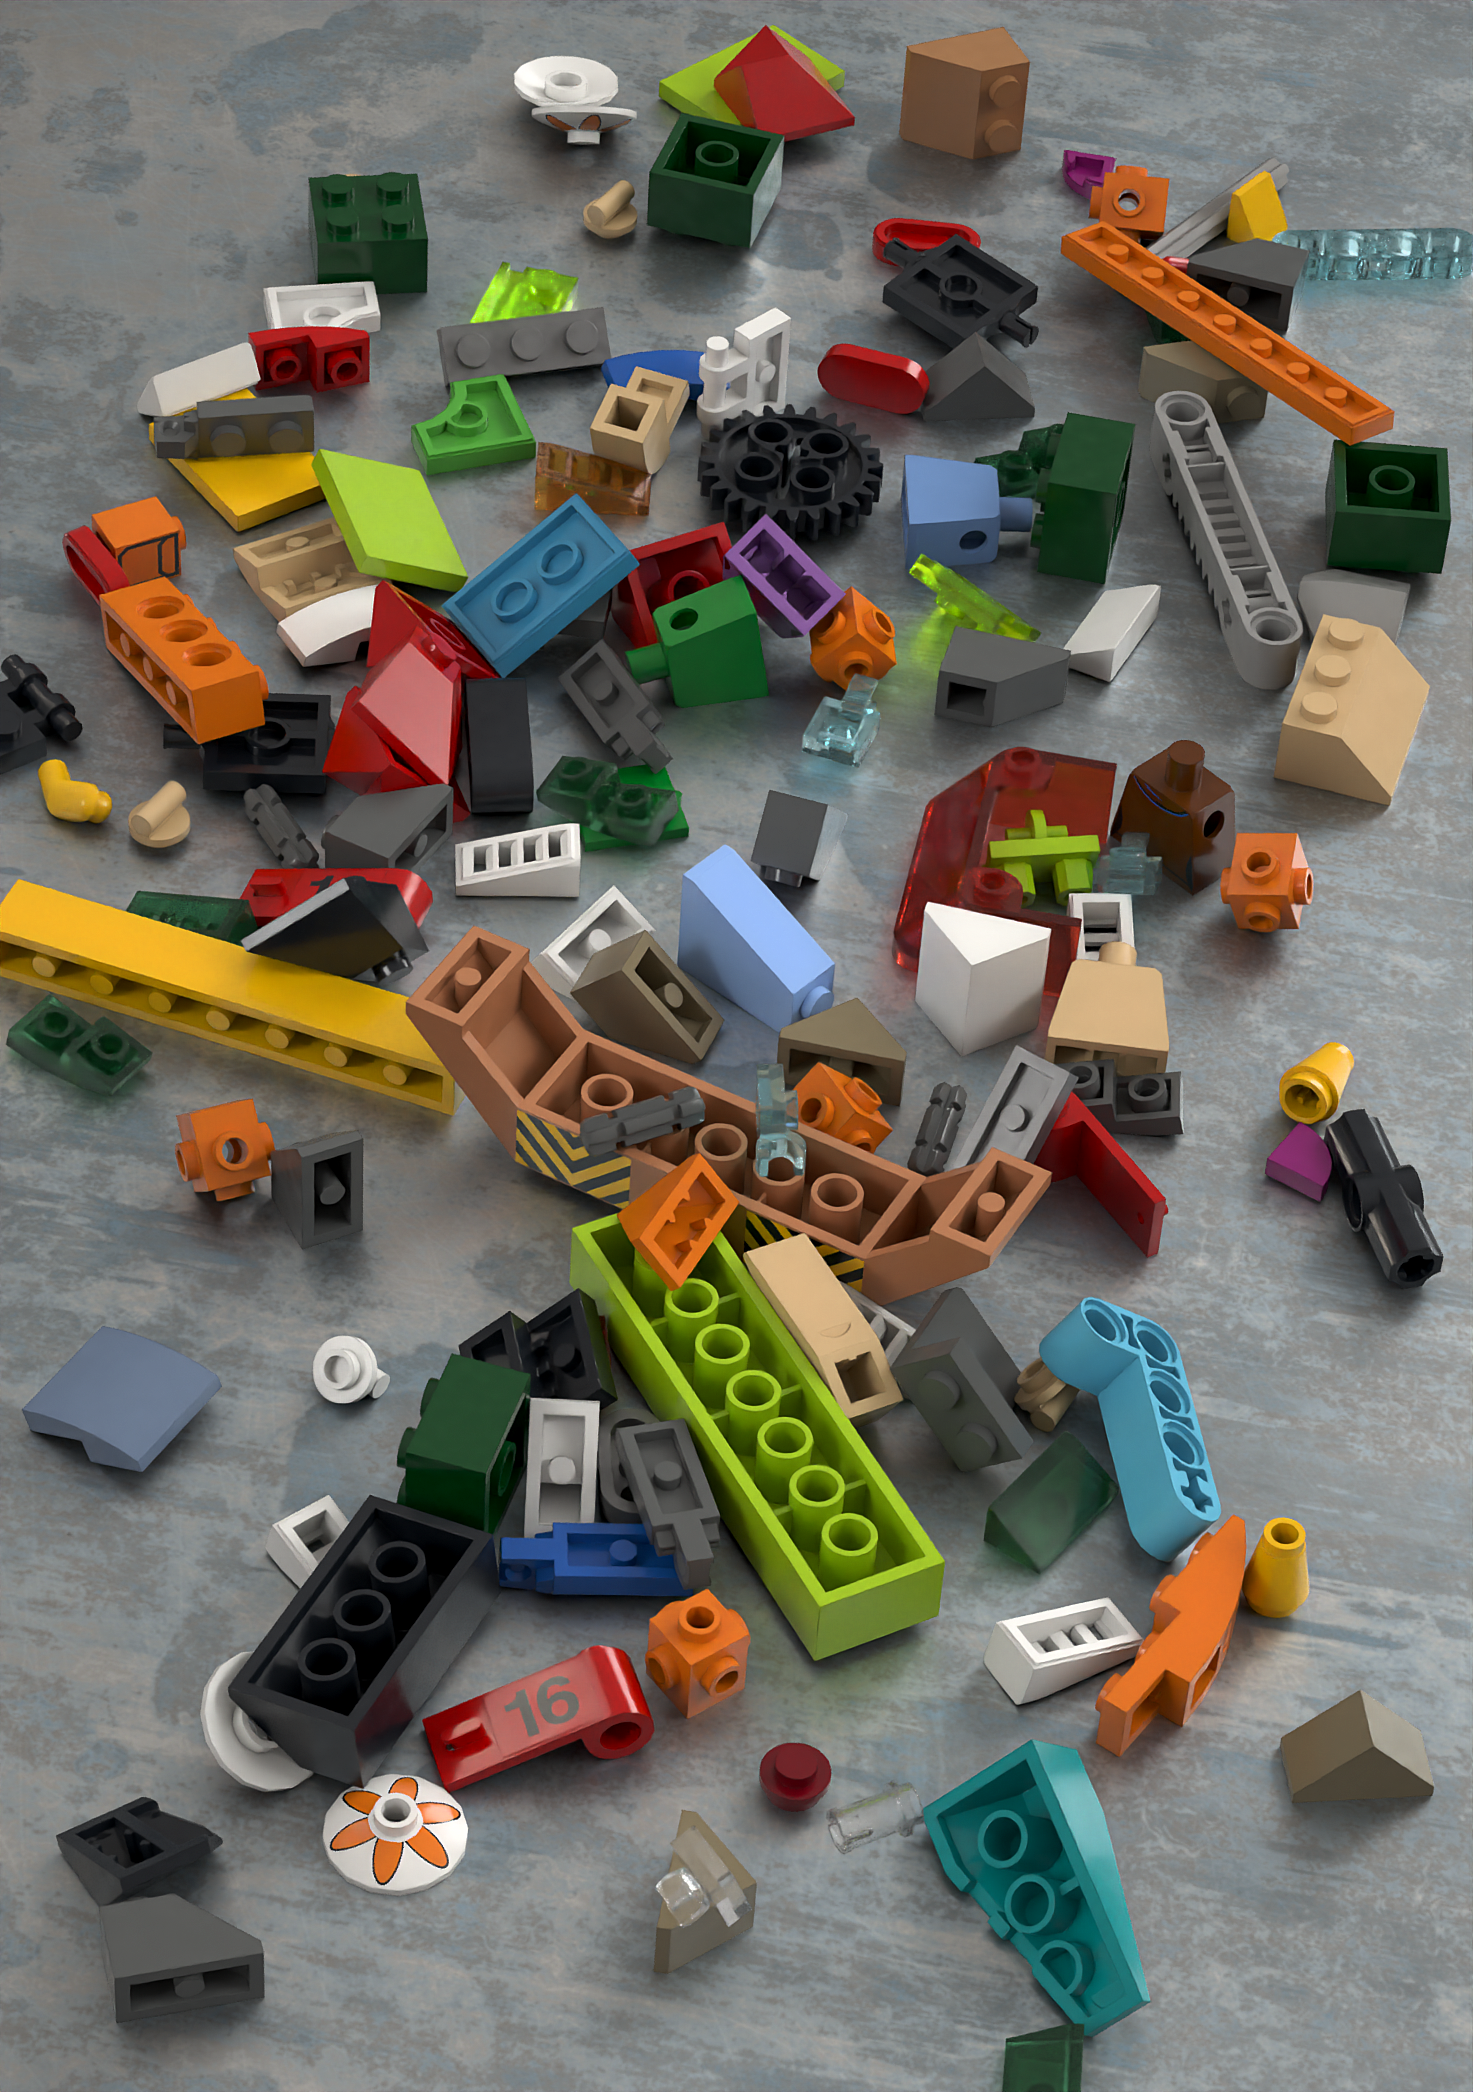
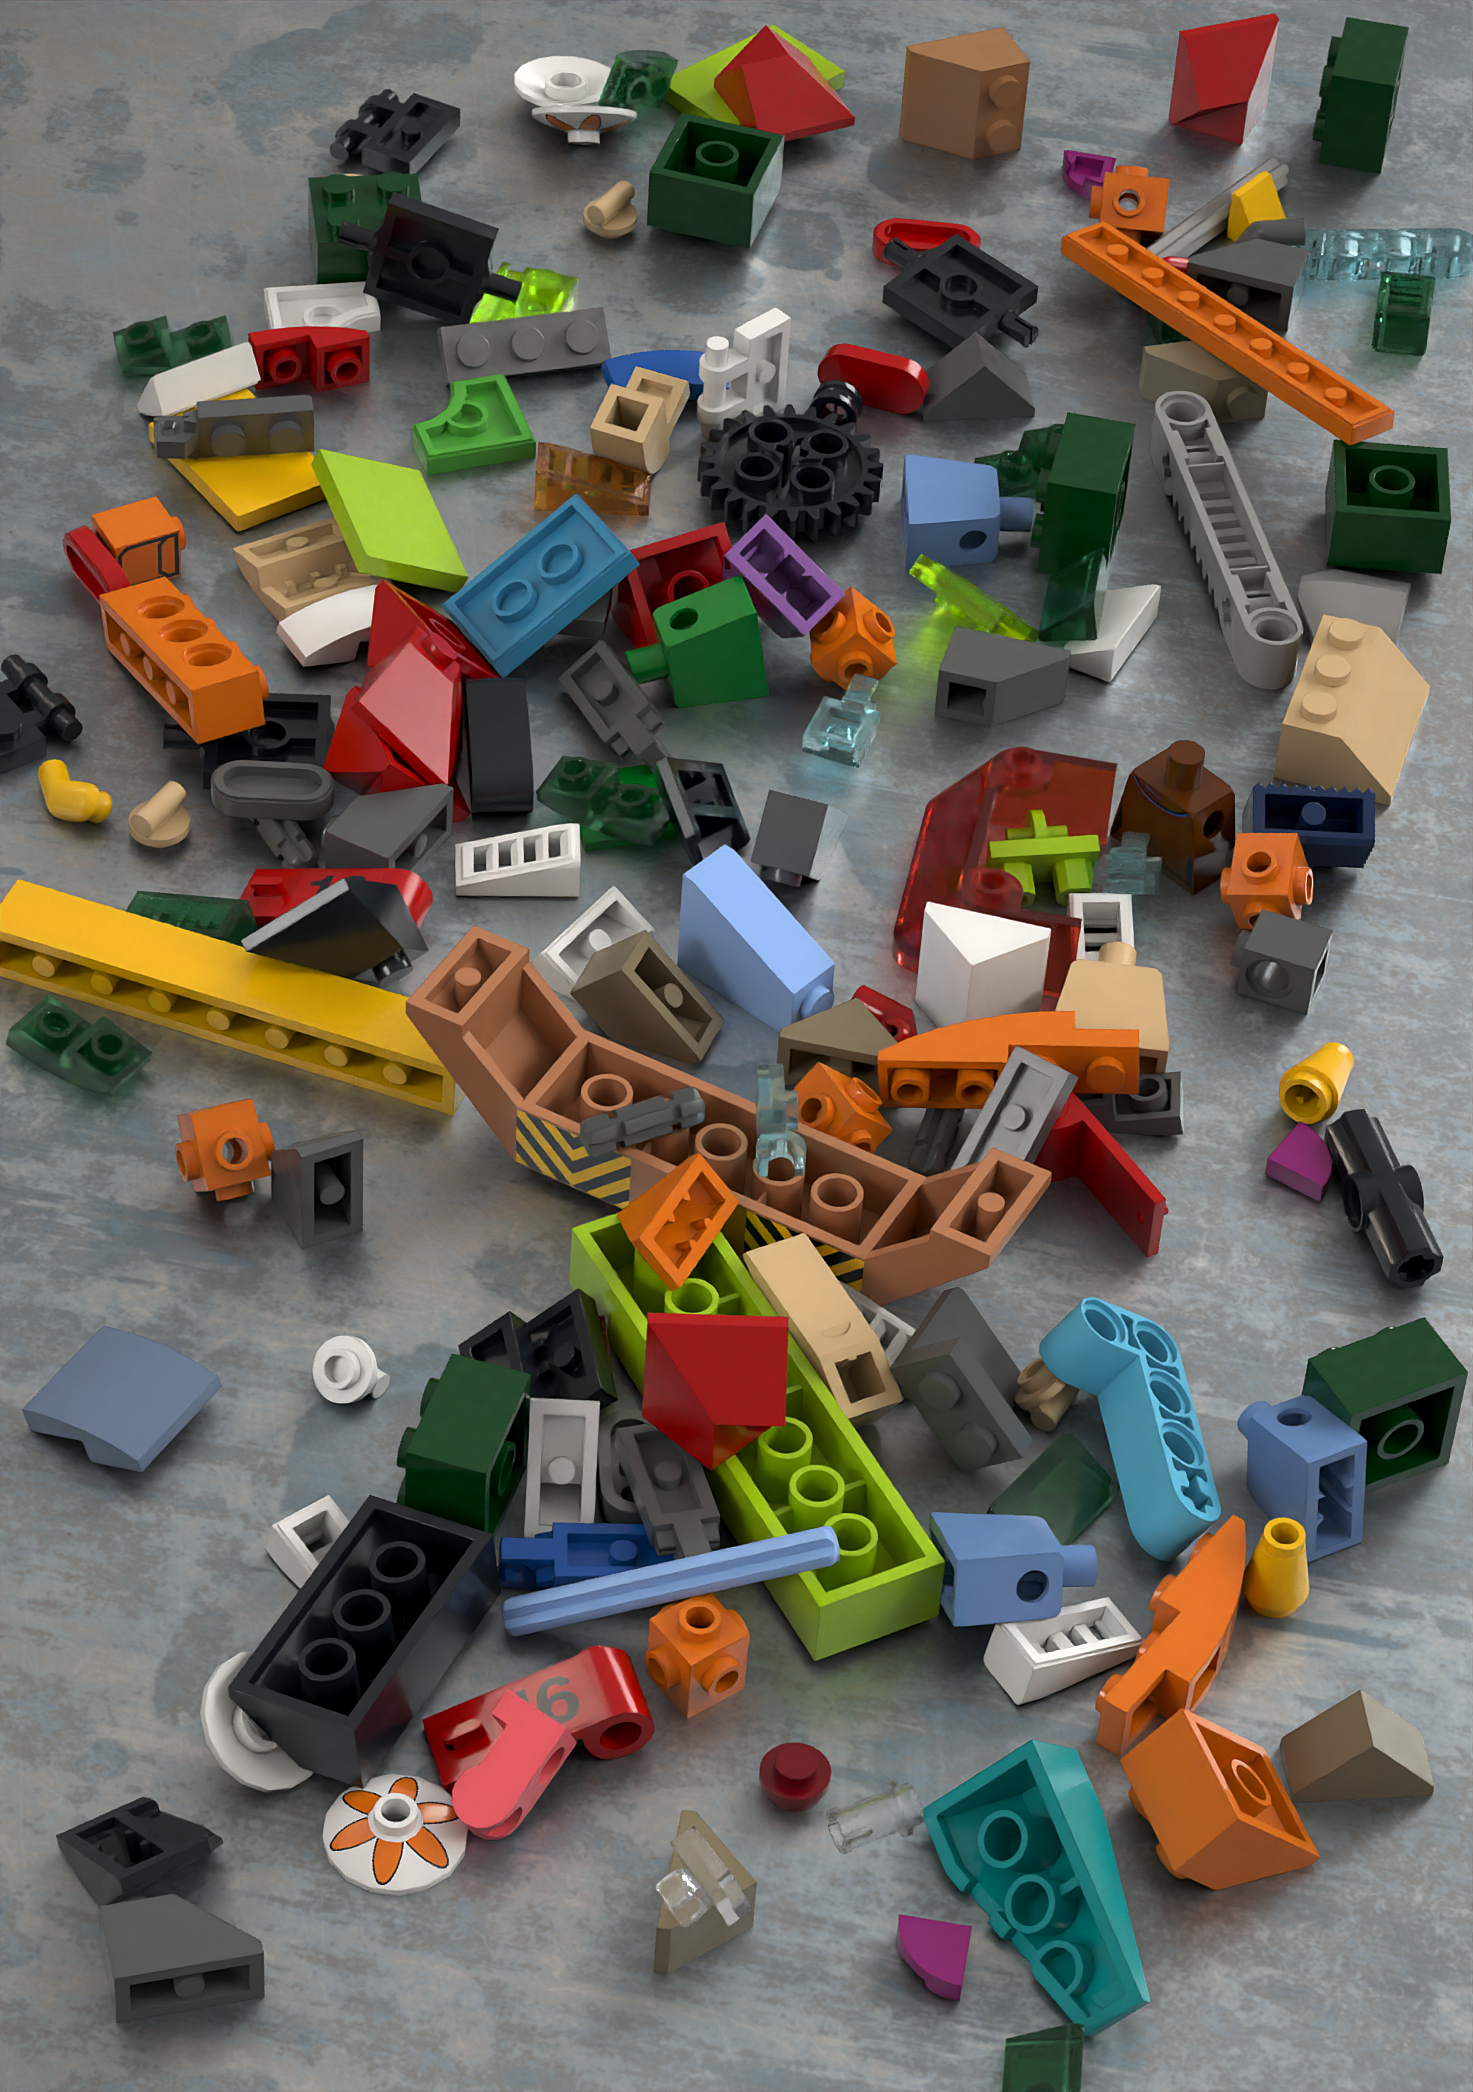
none -> clear green slope [113,315,235,378]
none -> dark grey tile [211,760,334,821]
none -> black plate [329,89,460,174]
none -> black plate [337,192,523,325]
none -> coral leg [452,1689,577,1840]
none -> light blue axle [501,1526,840,1637]
none -> clear green slope [597,50,679,113]
none -> red slope [642,1313,788,1471]
none -> black slope [654,757,751,866]
none -> black bush [808,380,864,427]
none -> red arm [851,985,918,1042]
none -> orange slope [877,1011,1139,1109]
none -> magenta tile [896,1914,972,2001]
none -> medium blue torso [929,1512,1097,1626]
none -> clear green slope [1038,547,1108,642]
none -> orange slope [1119,1708,1321,1891]
none -> red slope [1168,13,1279,144]
none -> dark grey brick [1231,909,1334,1015]
none -> dark grey arm [1234,218,1306,246]
none -> medium blue torso [1237,1395,1367,1563]
none -> dark blue brick [1242,782,1375,868]
none -> dark green brick [1302,1317,1468,1494]
none -> dark green brick [1312,17,1409,174]
none -> clear green slope [1372,271,1436,356]

